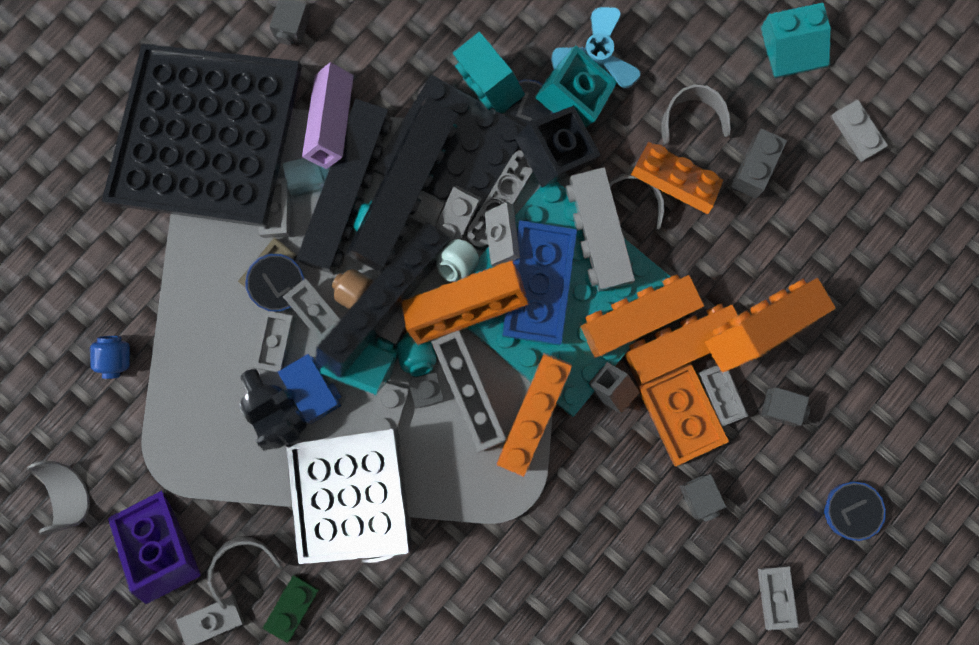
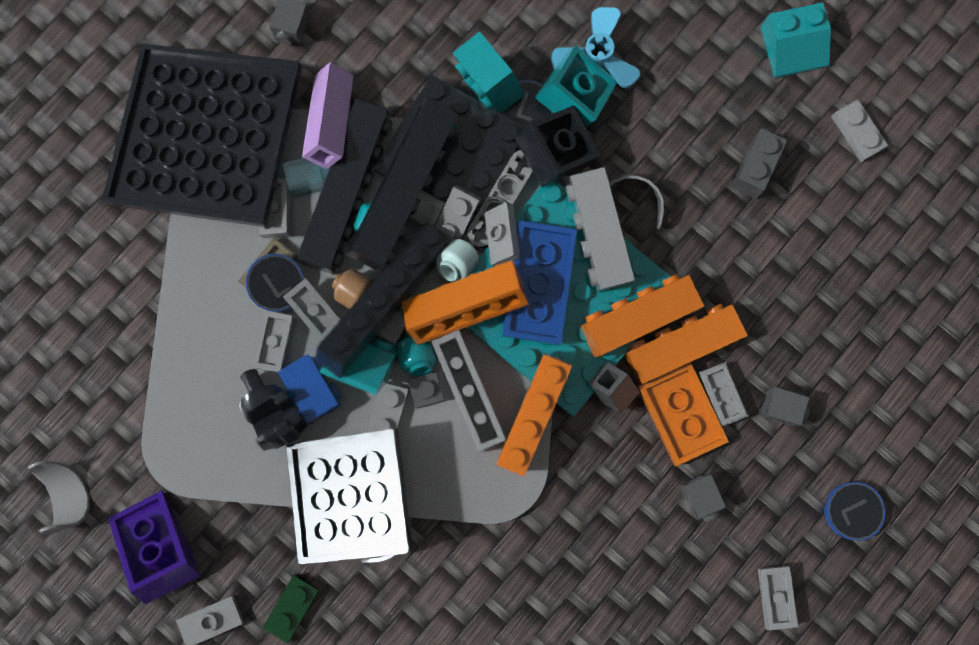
blue head [90,335,130,379] -> none
light grey piece [208,537,283,610] -> none
orange plate [631,142,723,214] -> none
light grey piece [661,84,731,145] -> none
orange brick [704,277,836,373] -> none

